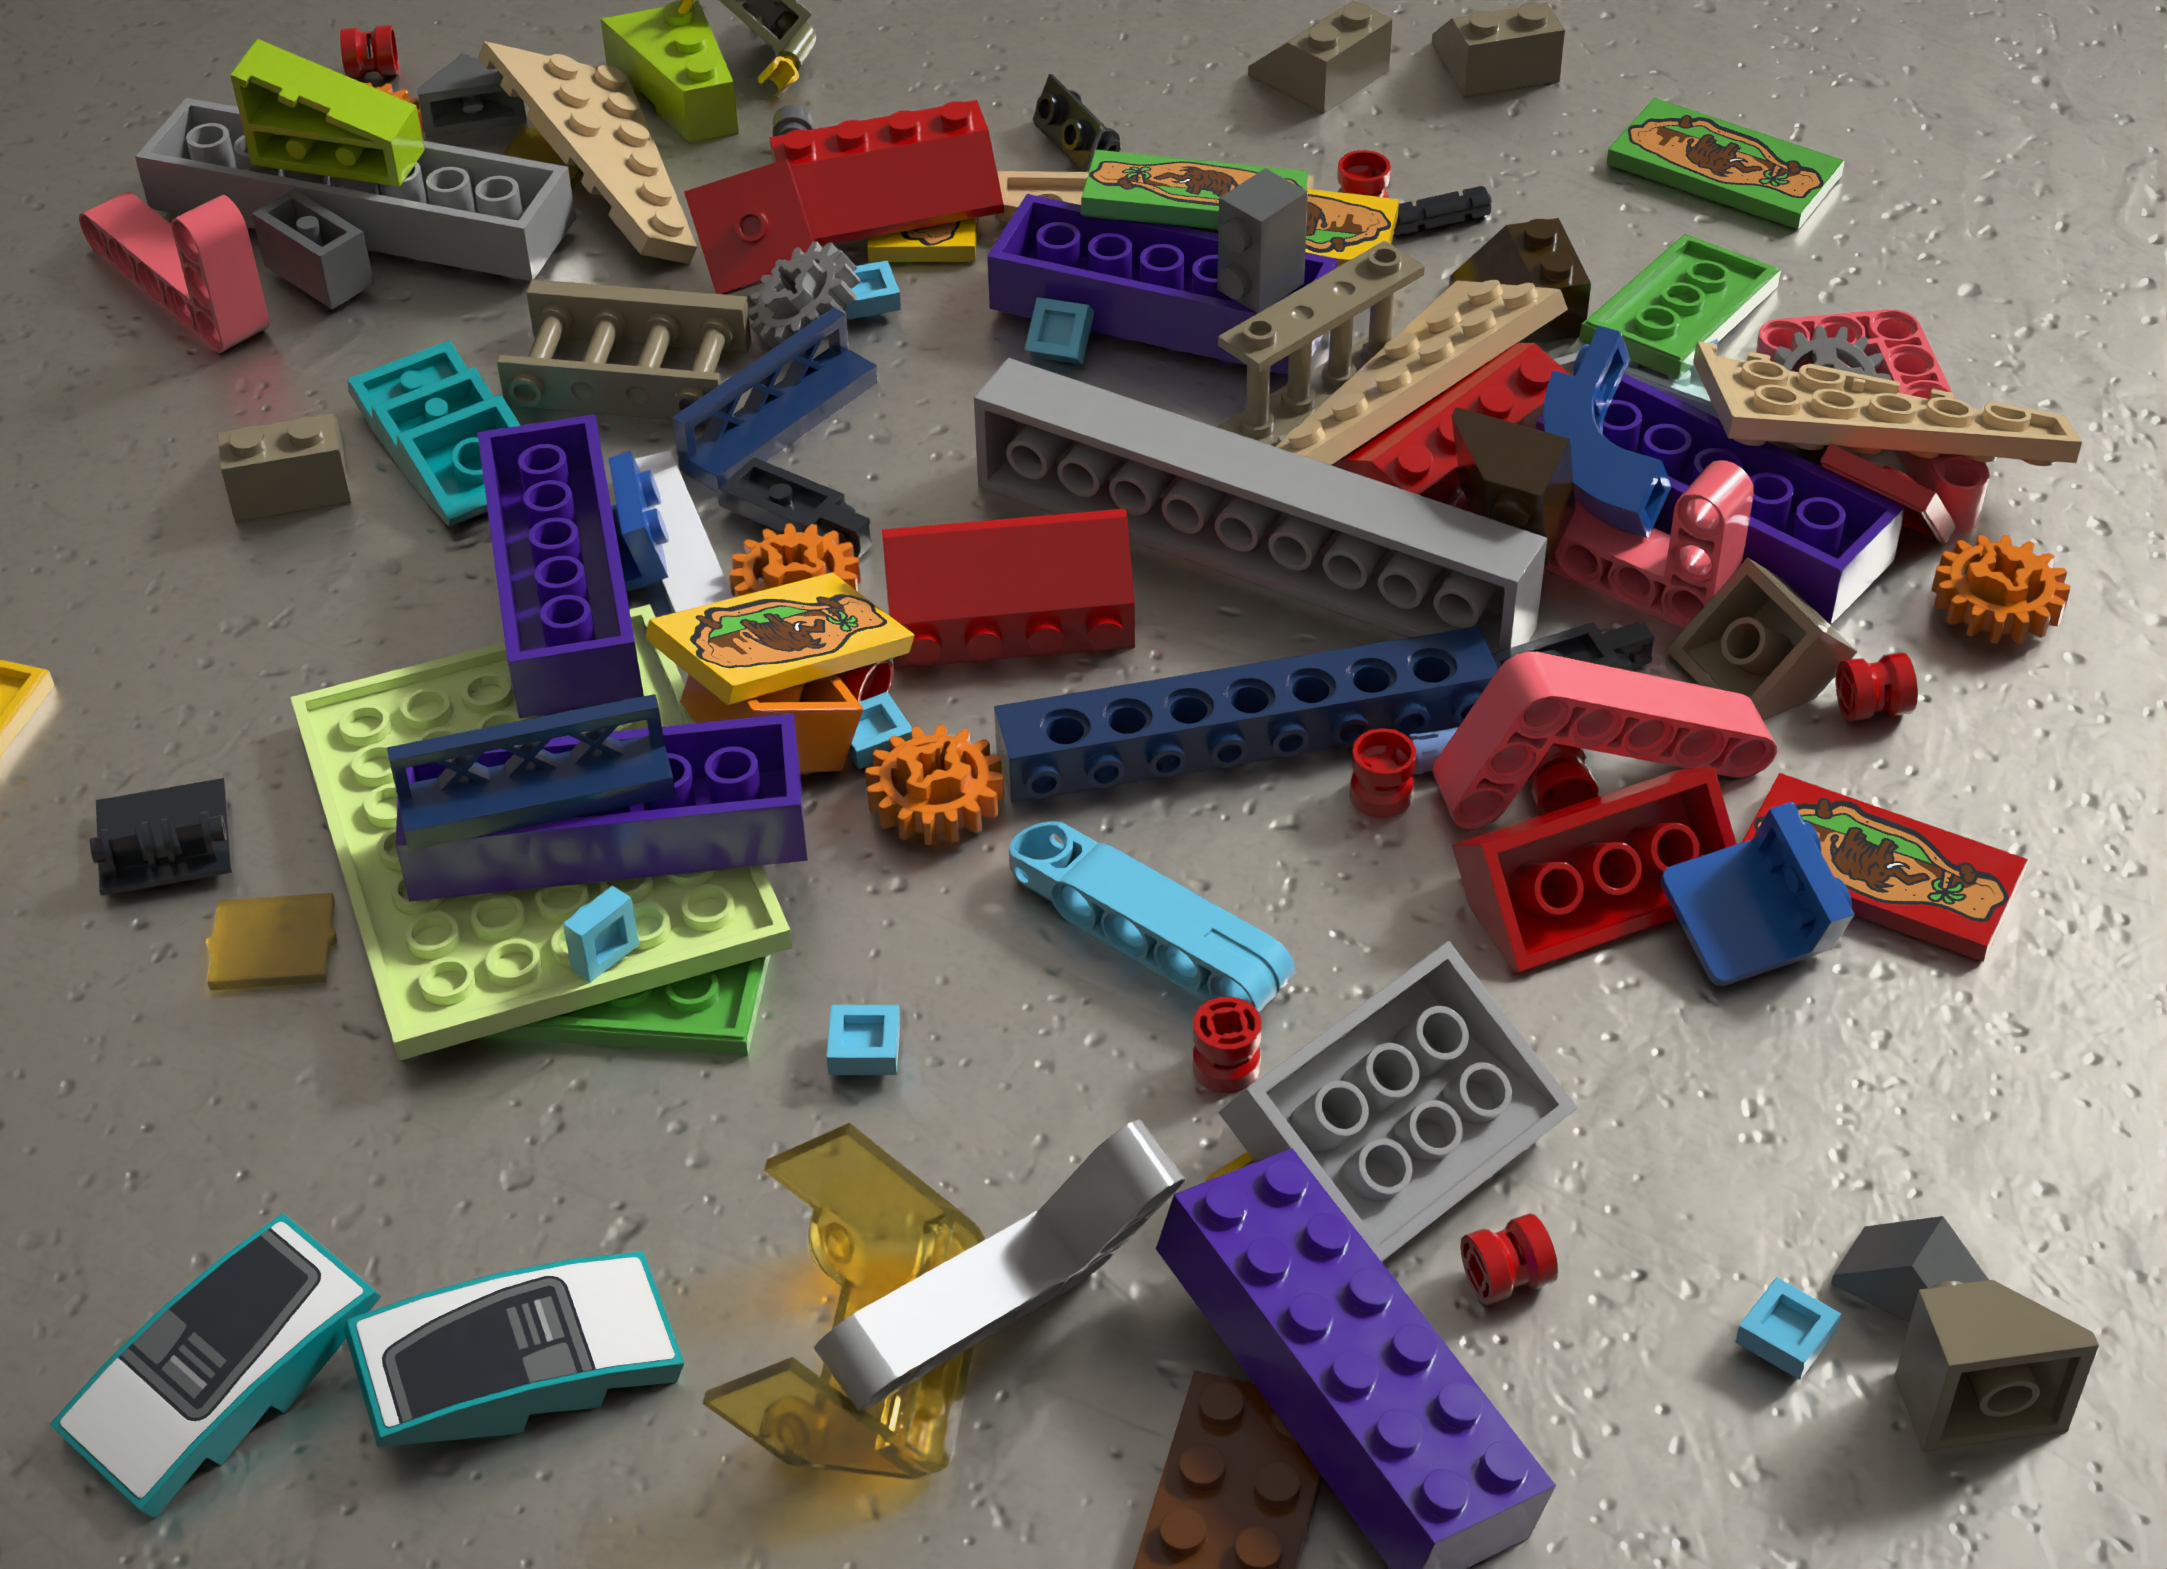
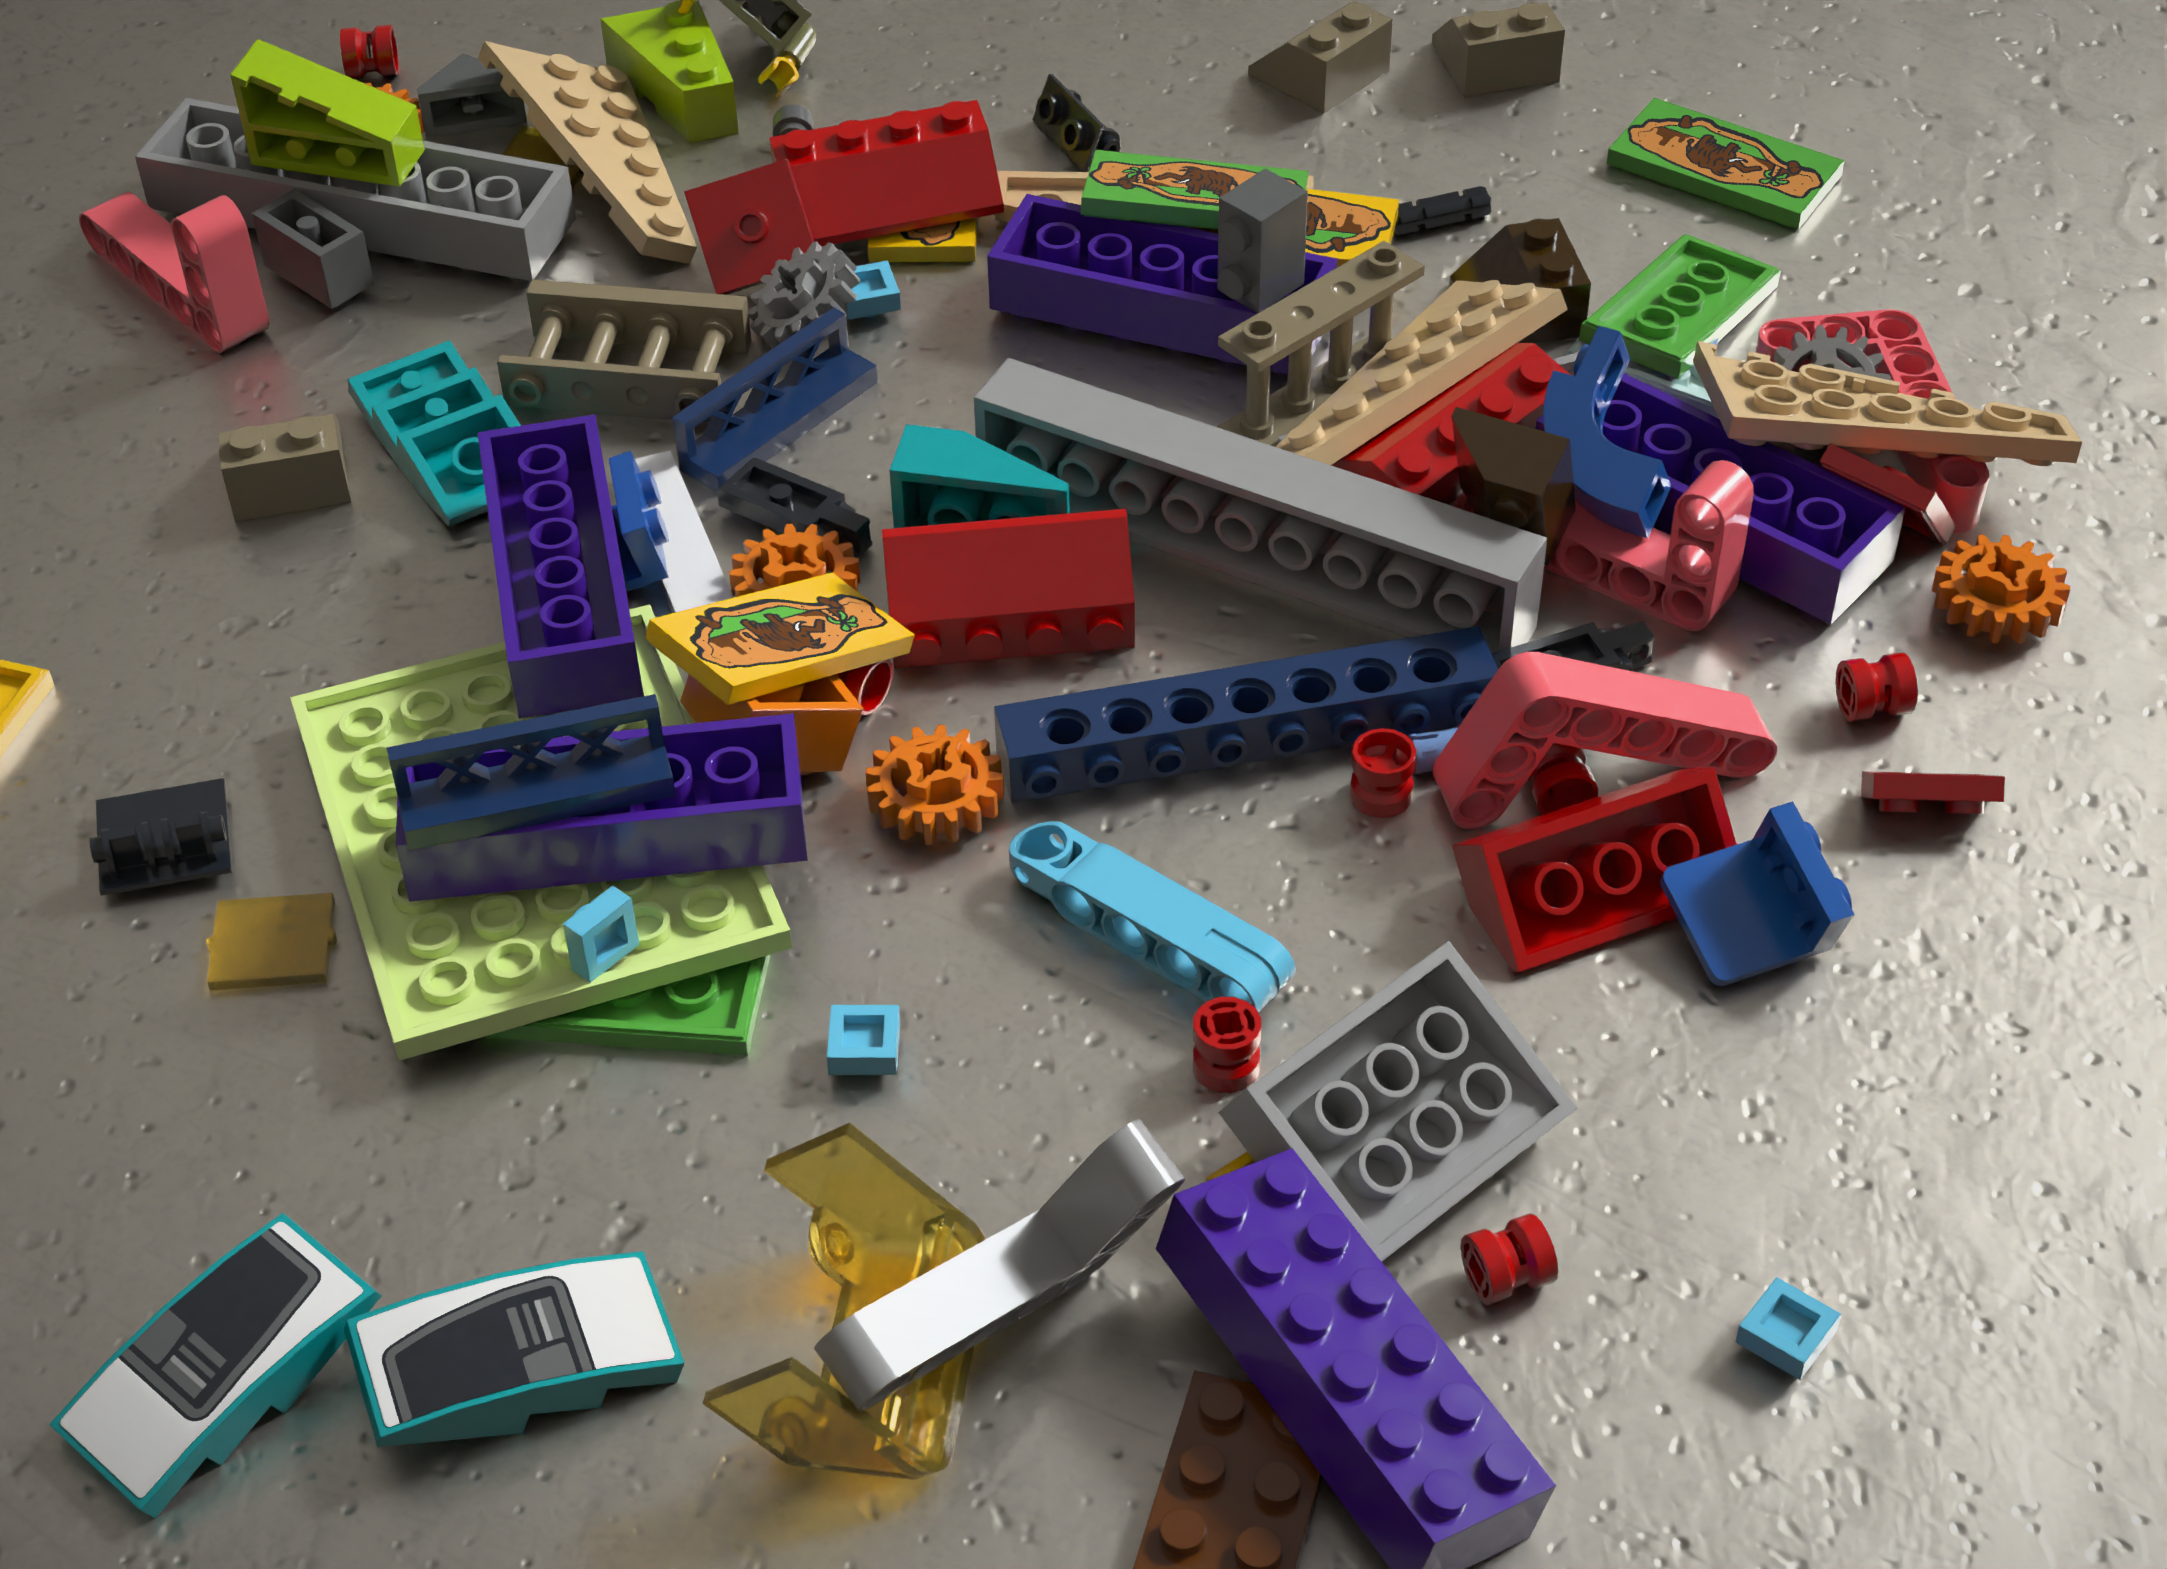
medium azure plate [848,692,912,769] -> none
medium azure plate [1024,297,1095,364] -> none
red wheel [1337,150,1391,198] -> none
dark tan slope [1666,558,1857,721] -> none
tile [1741,773,2028,962] -> none
dark grey slope [1831,1216,1989,1323] -> none
dark tan slope [1895,1280,2099,1451] -> none
none -> teal slope [889,424,1070,528]
none -> red plate [1861,771,2005,814]

